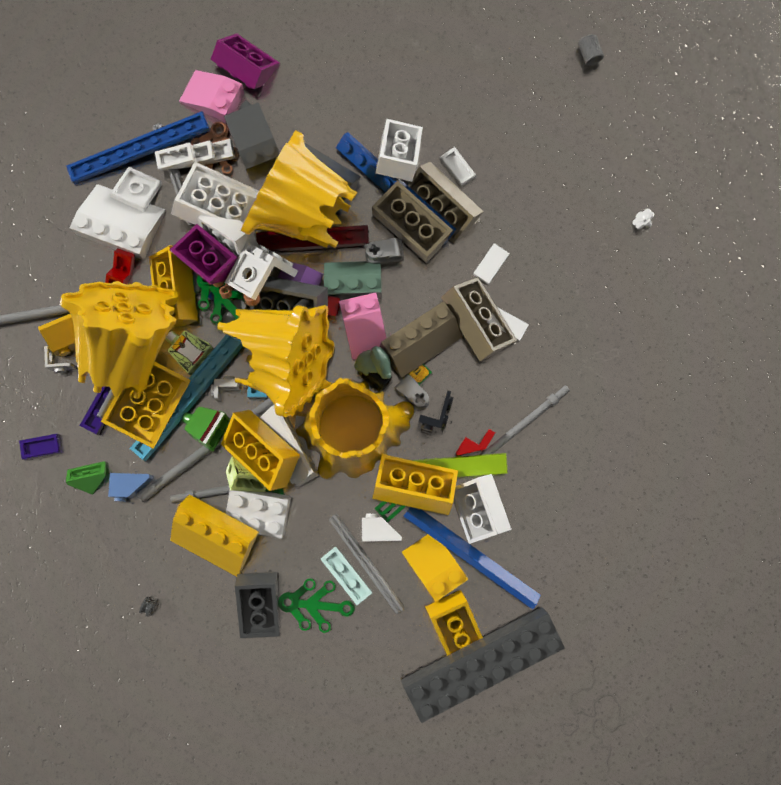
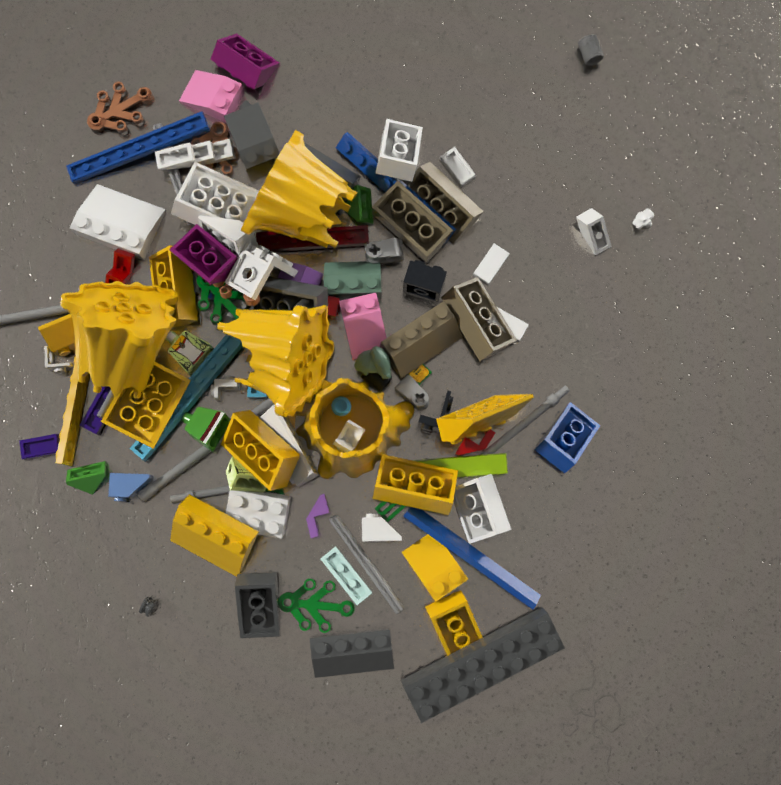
white plate [110,167,162,212] -> none
none -> yellow plate [55,356,90,466]
none -> nougat plant [87,81,153,133]
none -> medium lavender slope [306,494,330,539]
none -> dark grey slope [310,628,394,678]
none -> medium azure plate [331,396,351,416]
none -> white bracket [333,420,365,452]
none -> bright green slope [347,185,373,225]
none -> black brick [403,260,447,303]
none -> yellow slope [436,394,534,444]
none -> blue slope [534,402,600,473]
none -> white slope [576,208,612,255]

